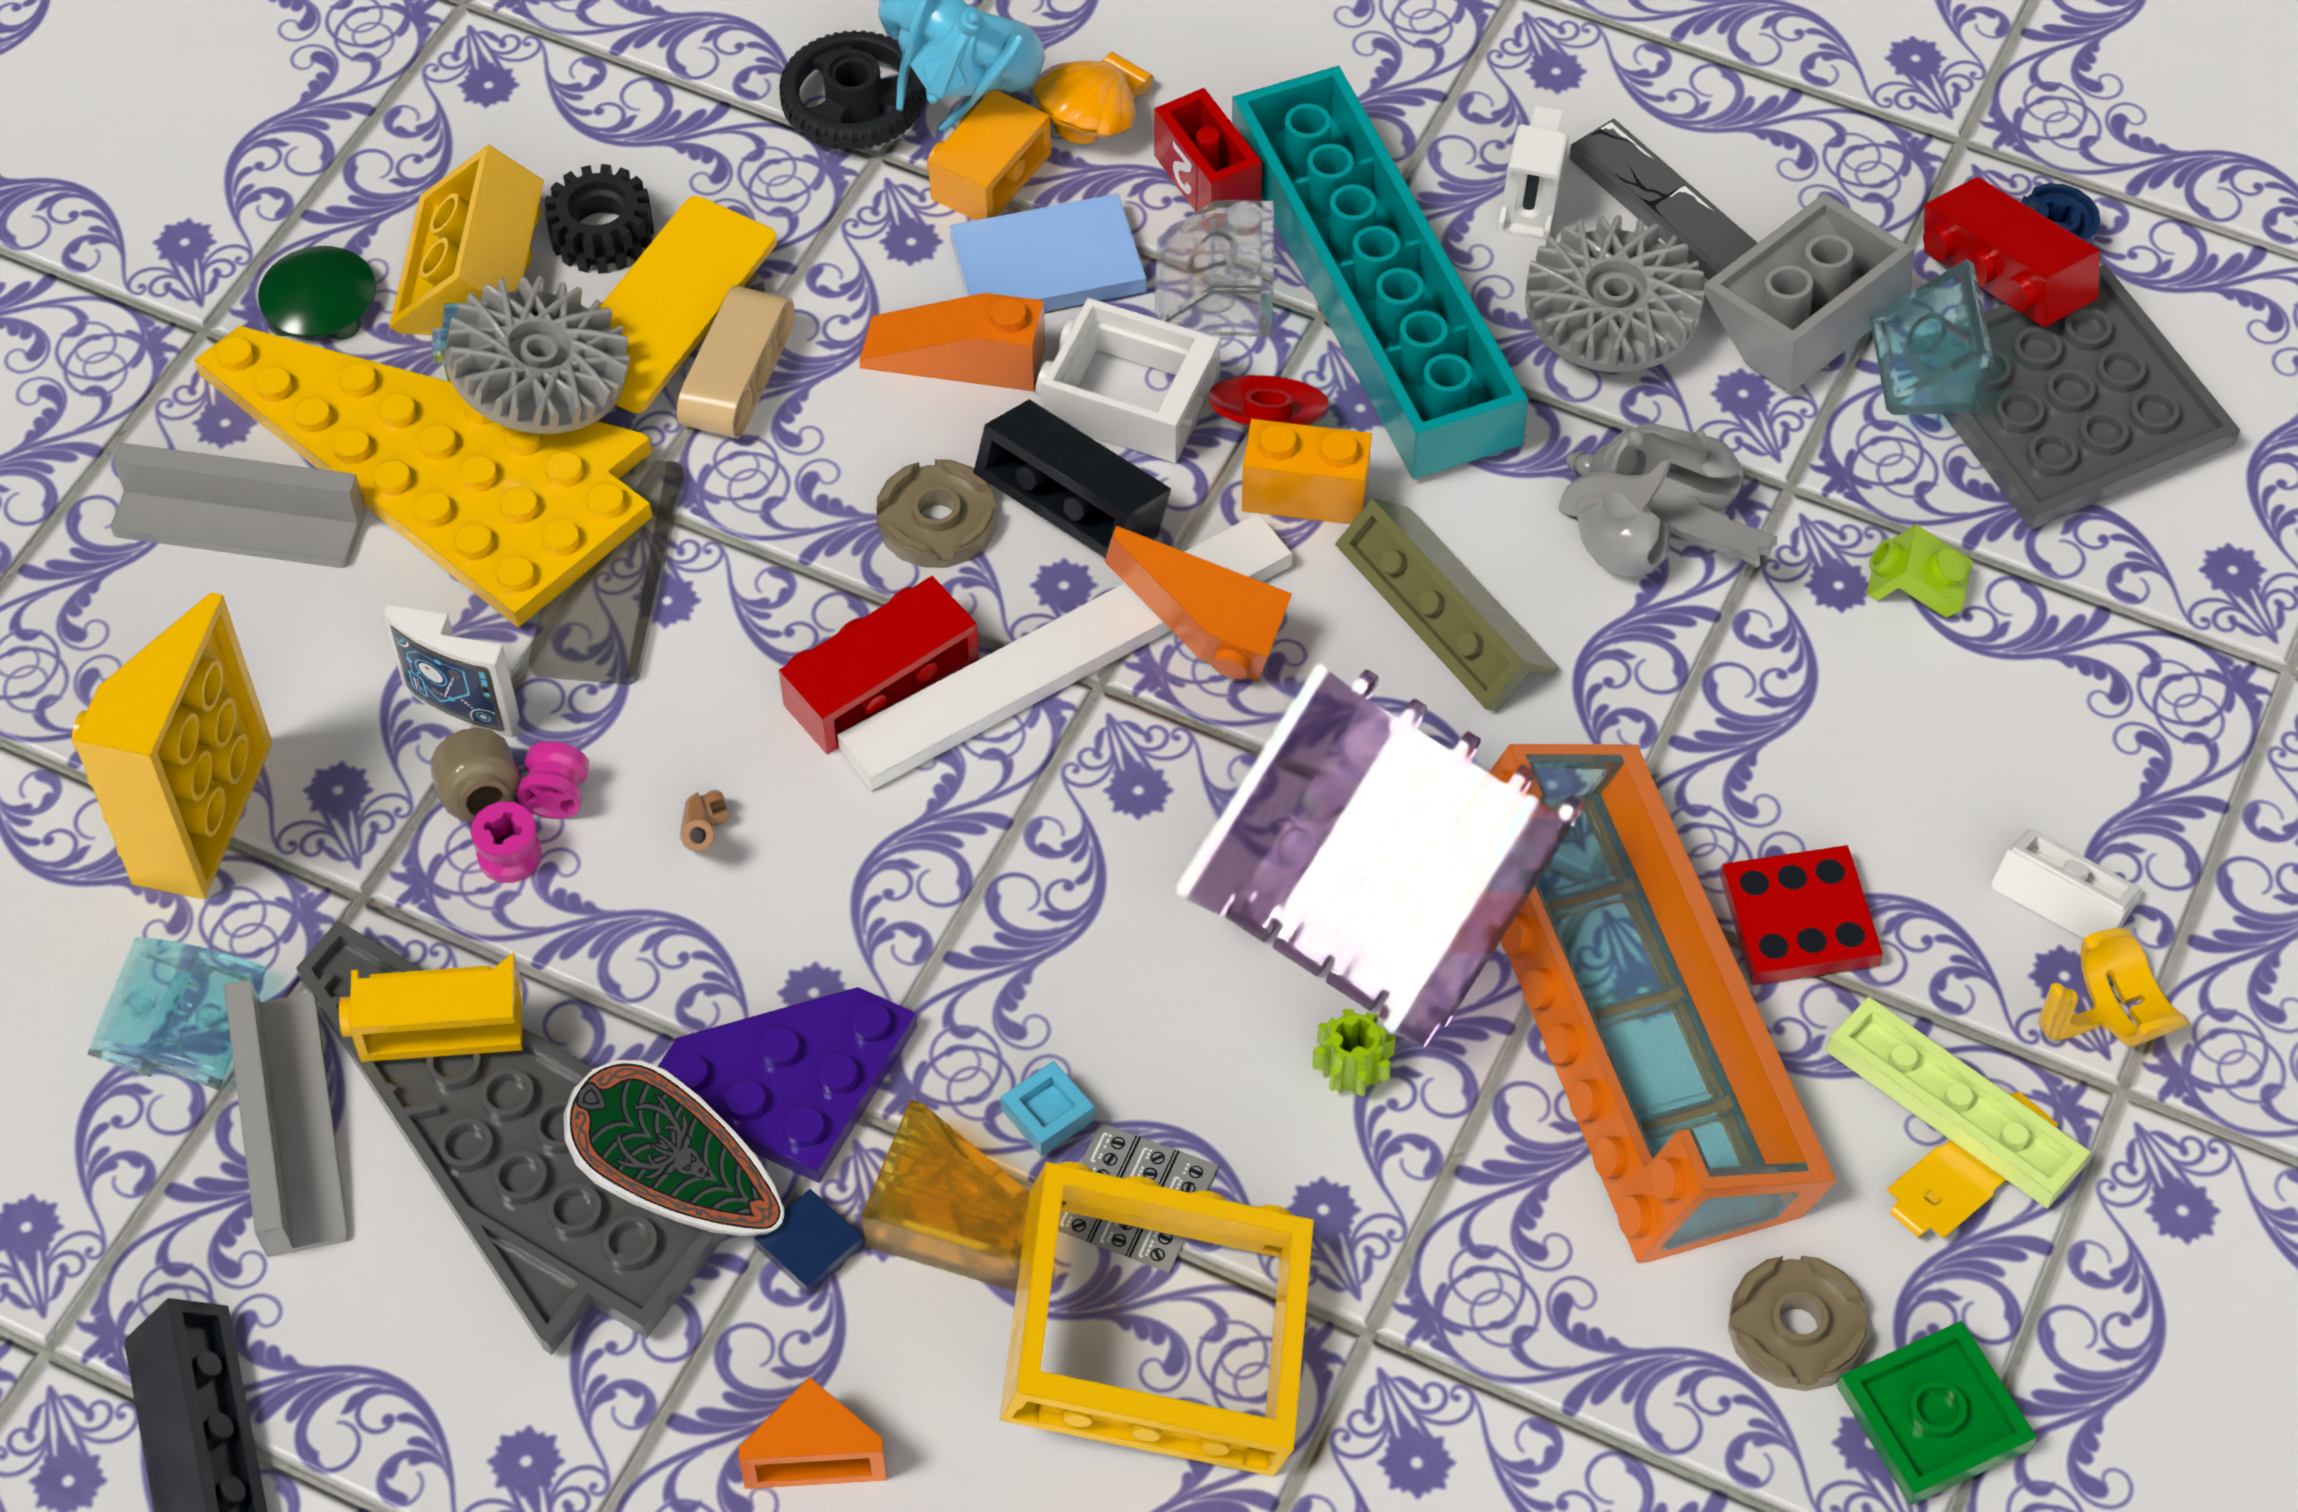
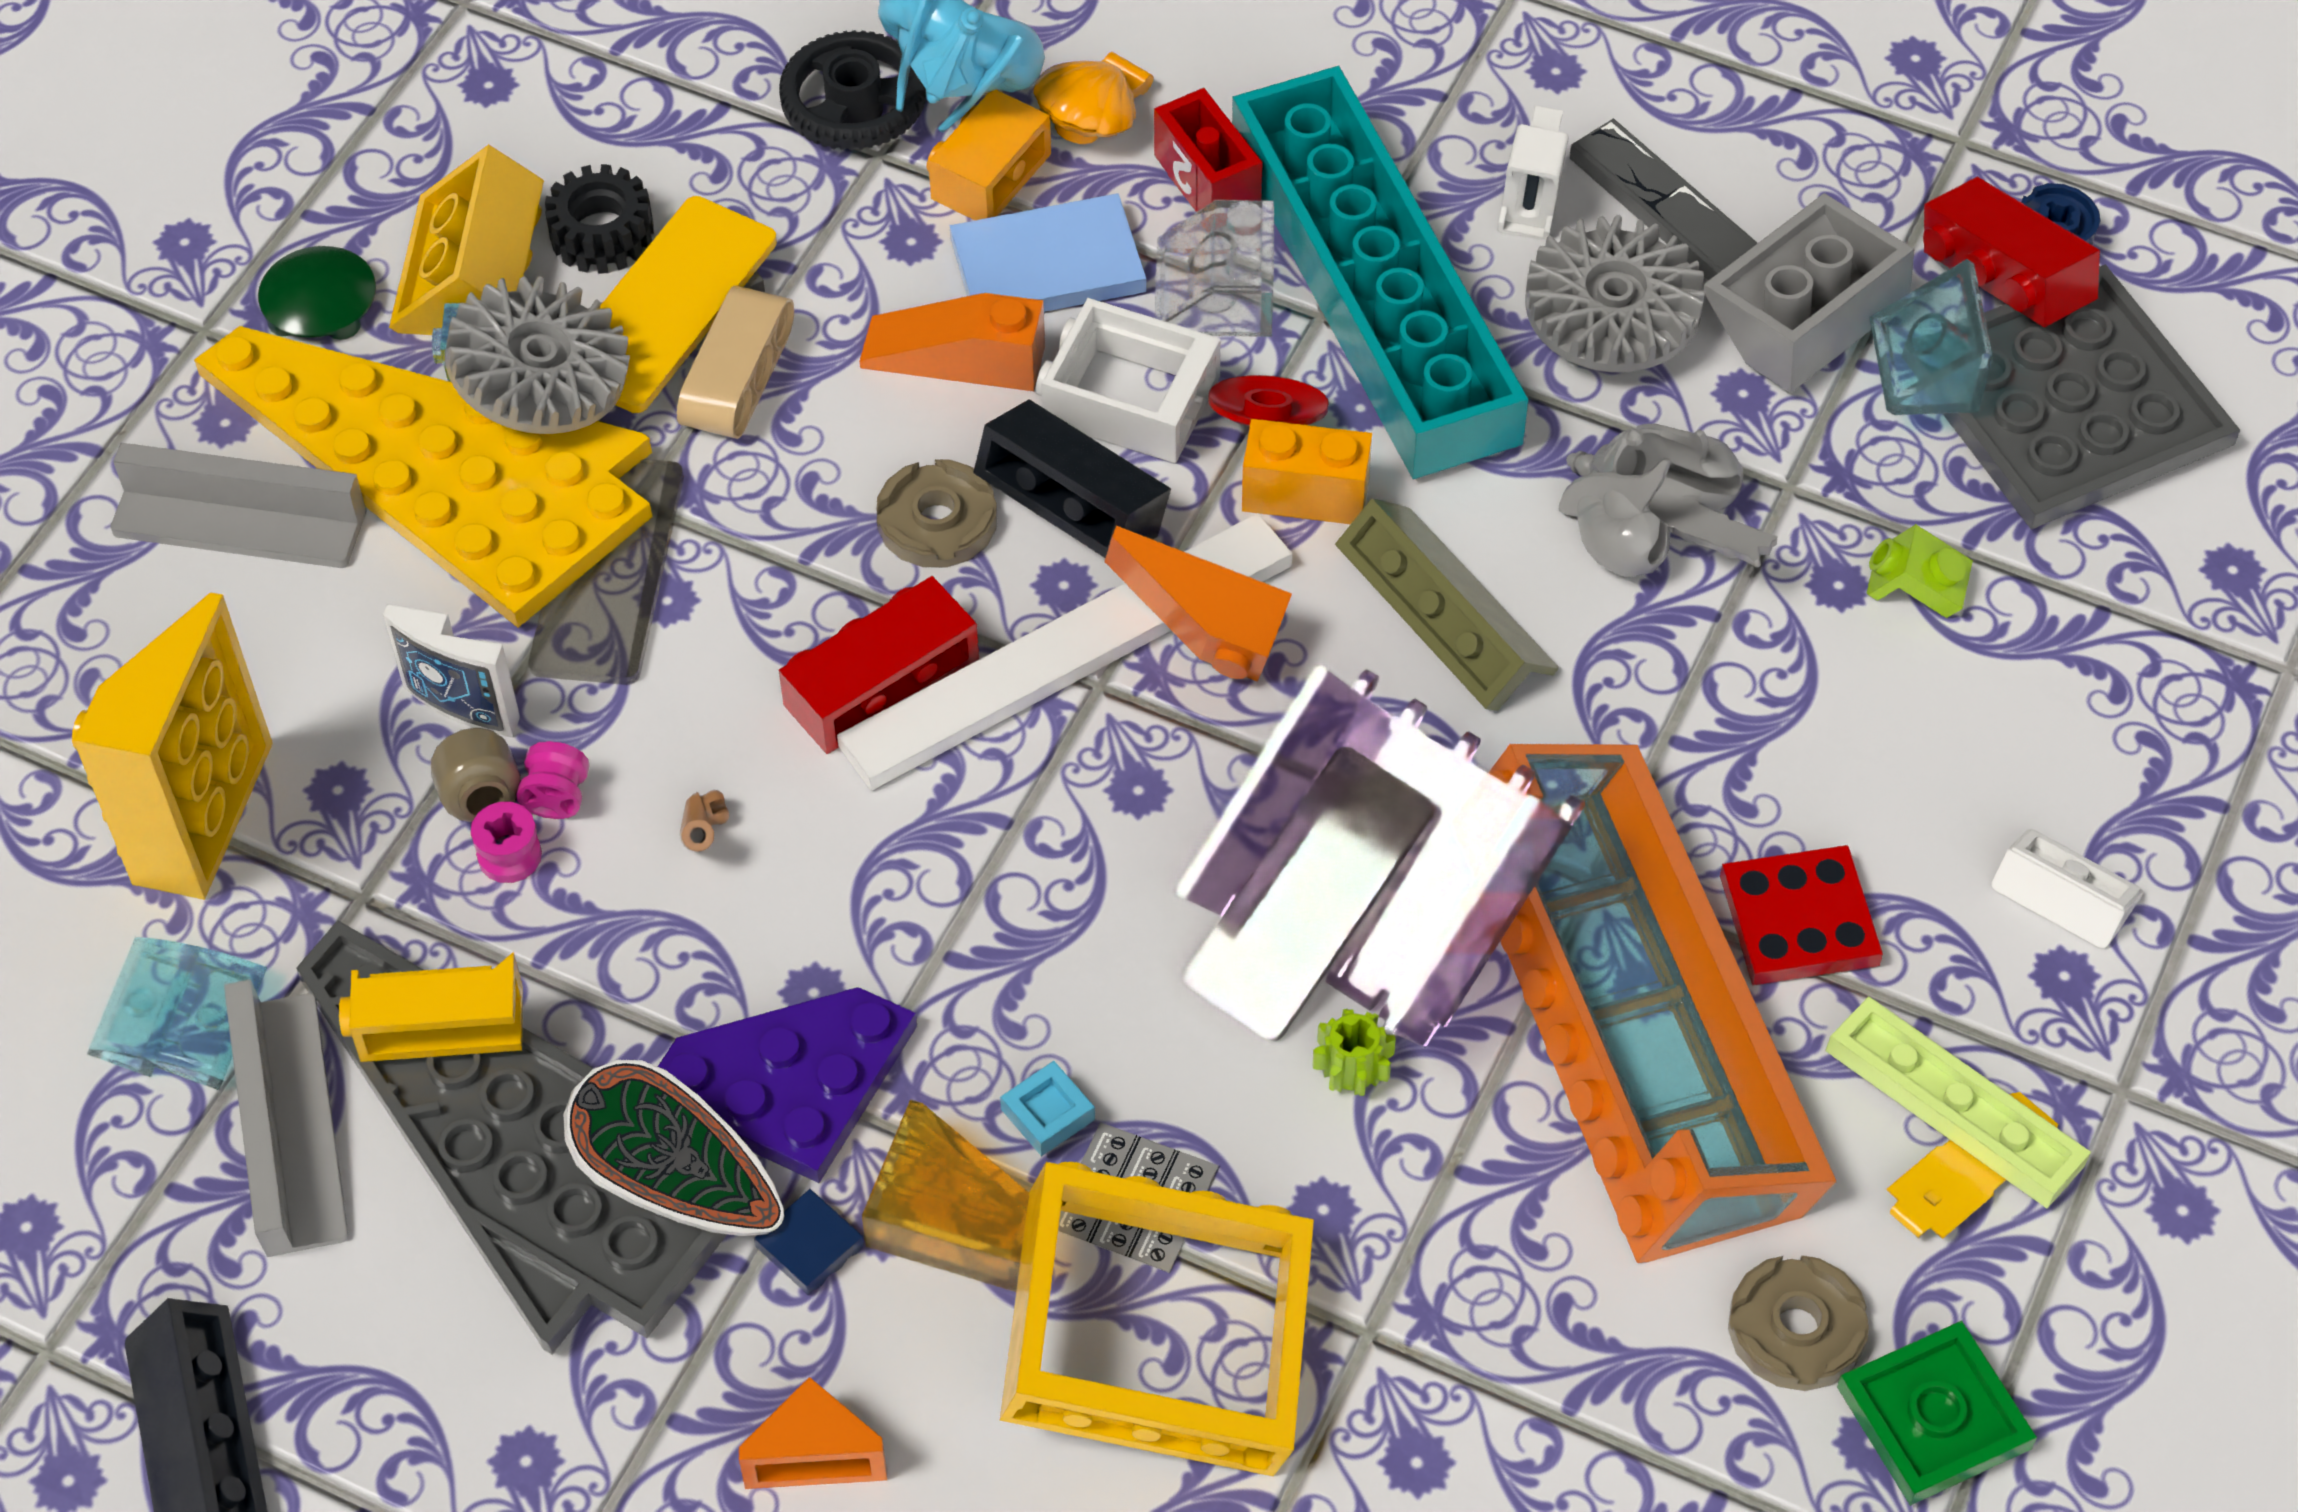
yellow helmet [2038,928,2191,1046] -> none
none -> clear smoke piece [1185,747,1435,1041]

